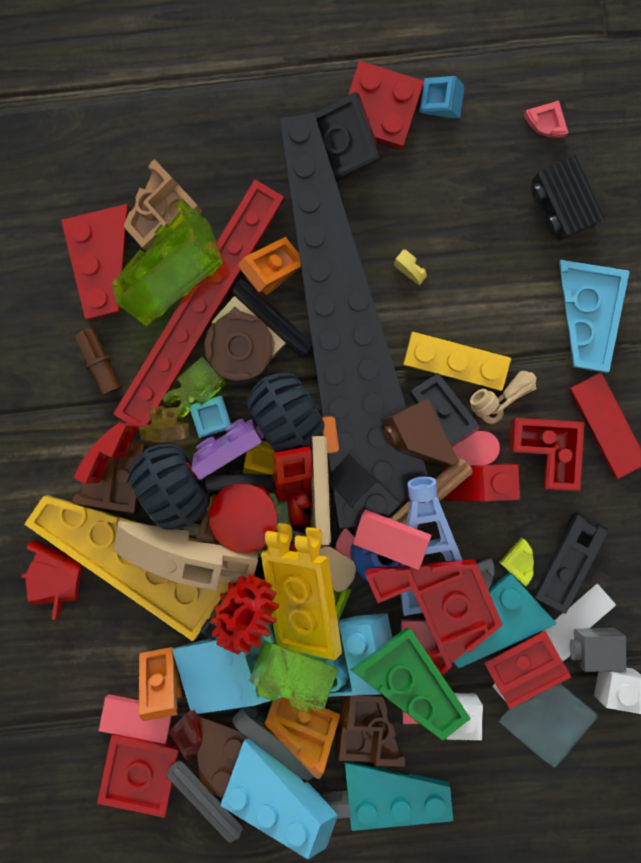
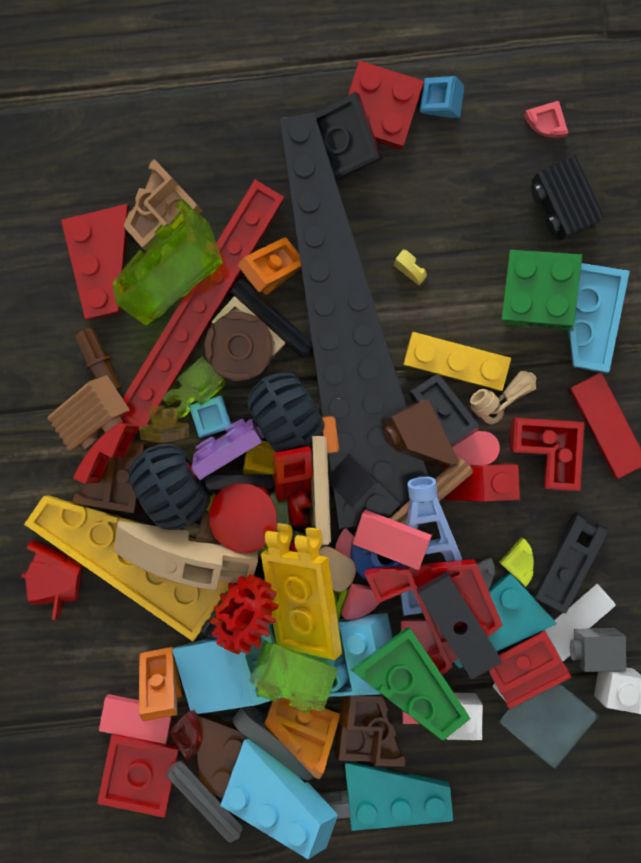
none -> medium nougat brick [48,375,130,451]
none -> coral tile [341,583,379,620]
none -> black tile [416,571,502,680]
none -> green brick [502,250,583,331]

